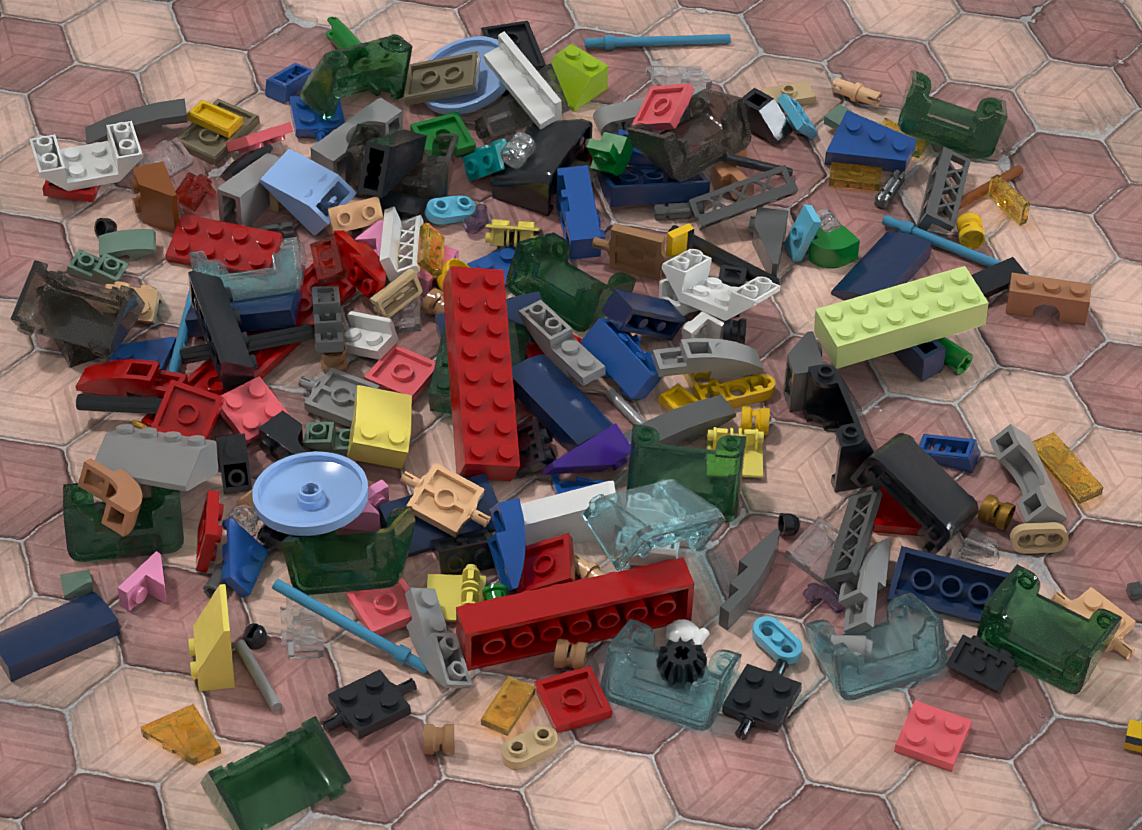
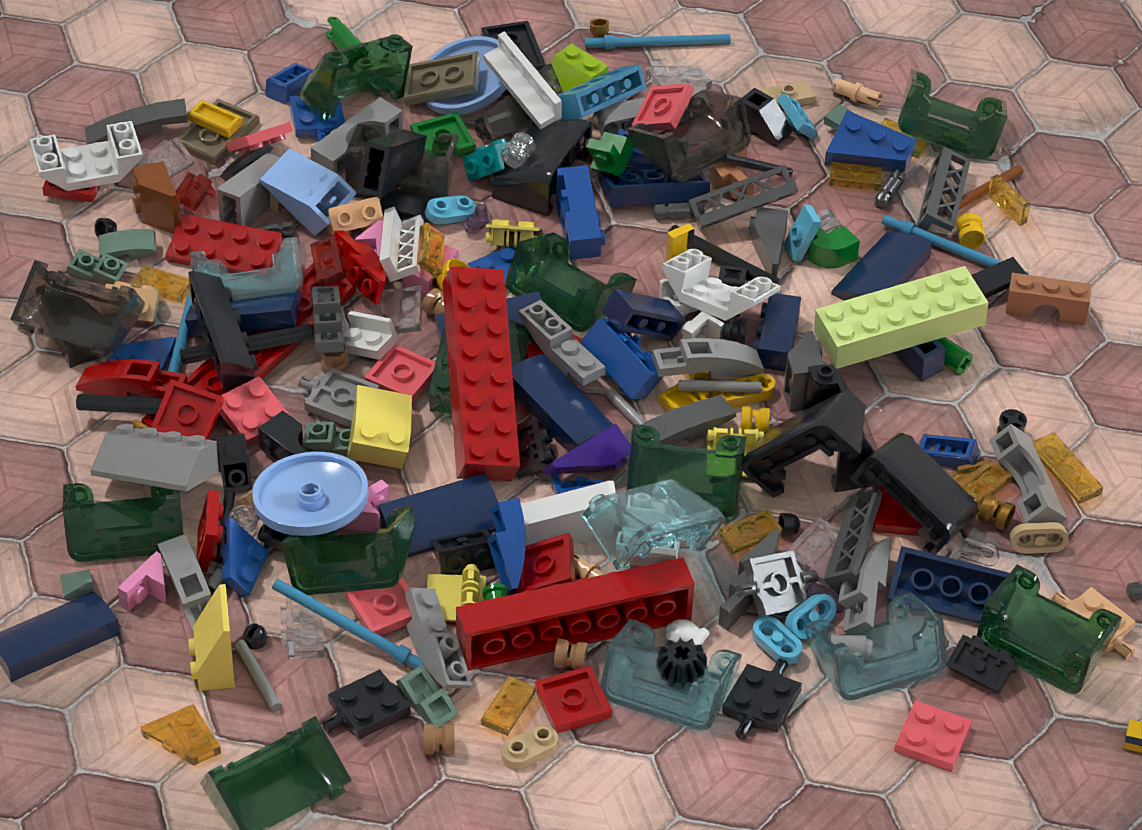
nougat arch [78,459,143,537] -> none
tan tile [370,268,423,318] -> none
light nougat plate [400,462,491,538] -> none
medium nougat plate [592,223,674,281] -> none
none -> clear yellow plate [132,265,189,303]
none -> light grey slope [157,534,212,635]
none -> black bar [215,491,235,563]
none -> sand green slope [396,664,459,727]
none -> dark azure brick [557,64,646,120]
none -> pearl gold hinge [590,18,609,38]
none -> light grey bar [678,380,762,393]
none -> clear yellow plate [718,509,782,554]
none -> plate [735,550,819,618]
none -> black windscreen [742,392,866,498]
none -> dark blue brick [753,293,802,372]
none -> medium azure plate [785,594,836,639]
none -> clear yellow wing [948,459,1012,507]
none -> black wheel [997,409,1027,434]

